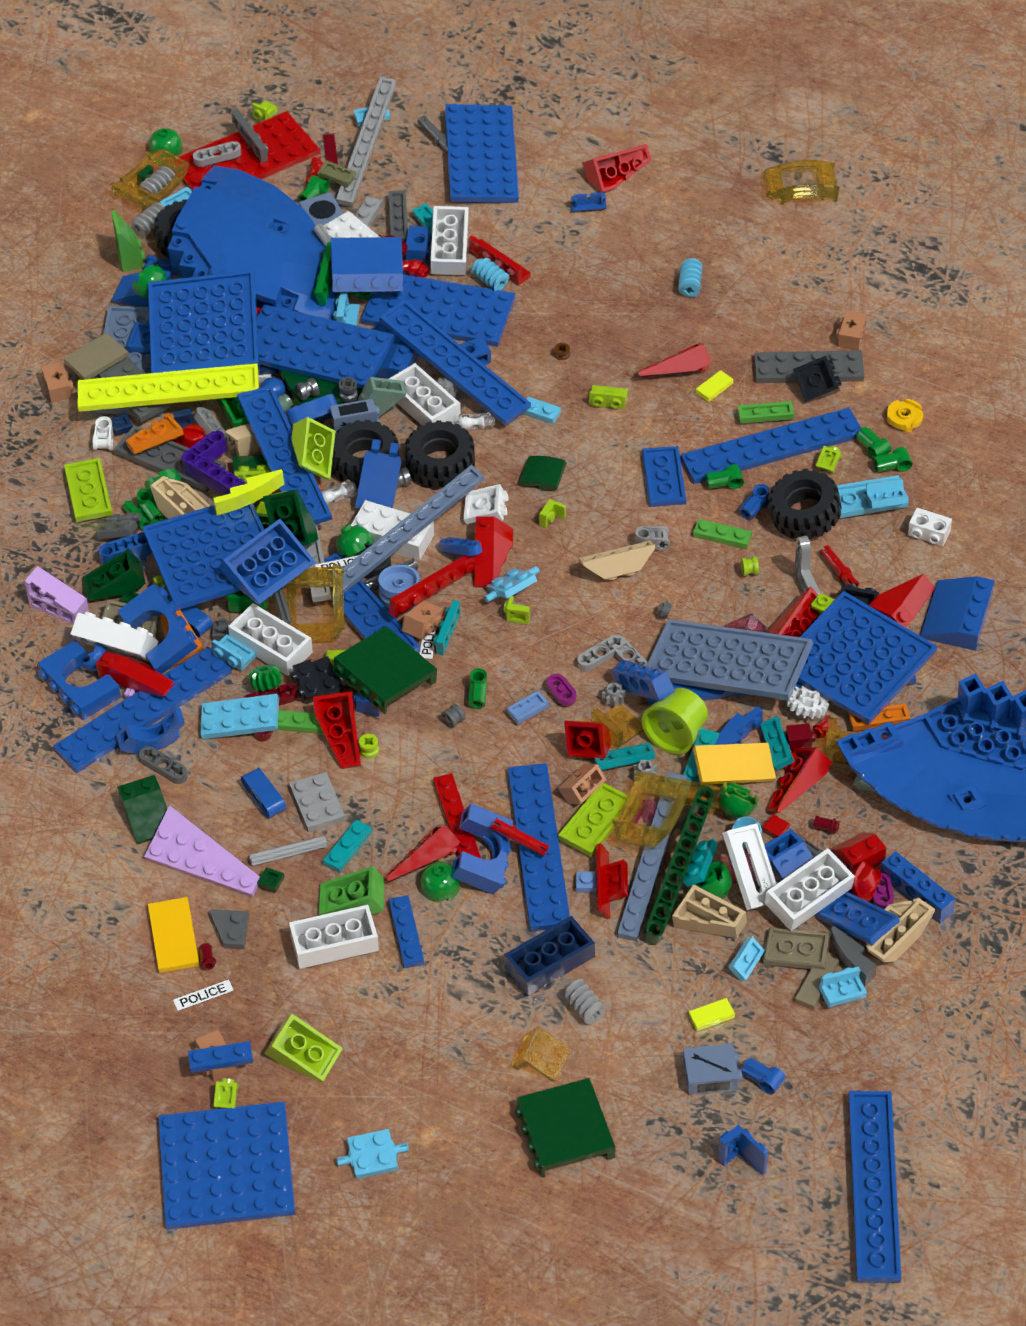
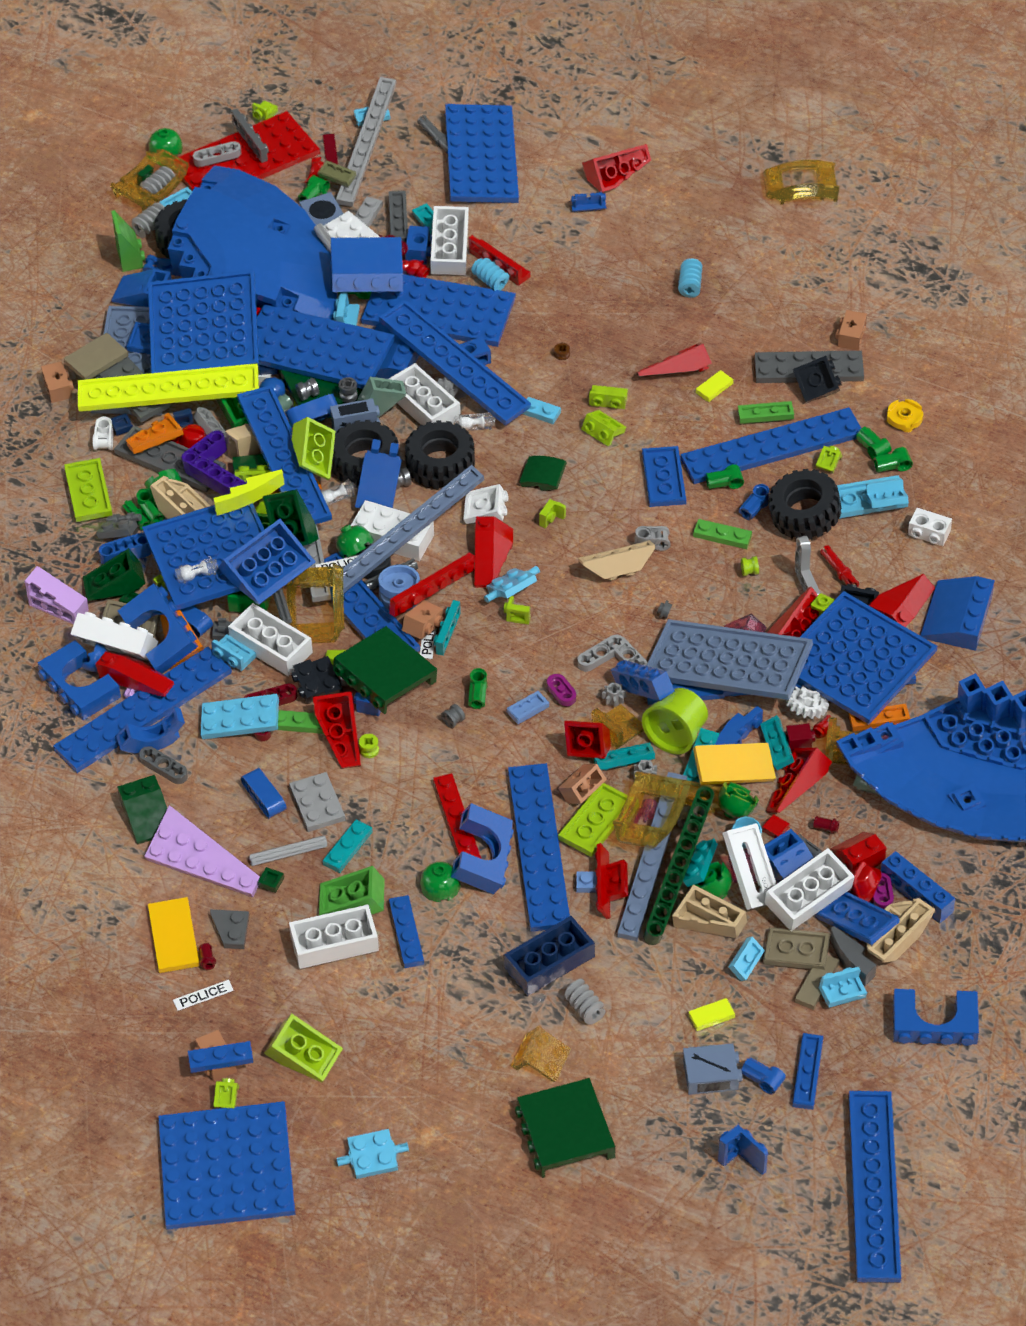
green cylinder [132,264,168,300] -> none
green gear [249,664,282,691] -> none
green plate [314,242,331,305] -> none
red wedge [383,824,460,881] -> none
blue beam [439,537,482,556] -> none
red pin [491,818,550,857] -> none
none -> clear piece [175,556,219,584]
none -> lime bracket [582,410,626,446]
none -> blue tile [793,1033,824,1110]
none -> blue arch [893,989,979,1046]

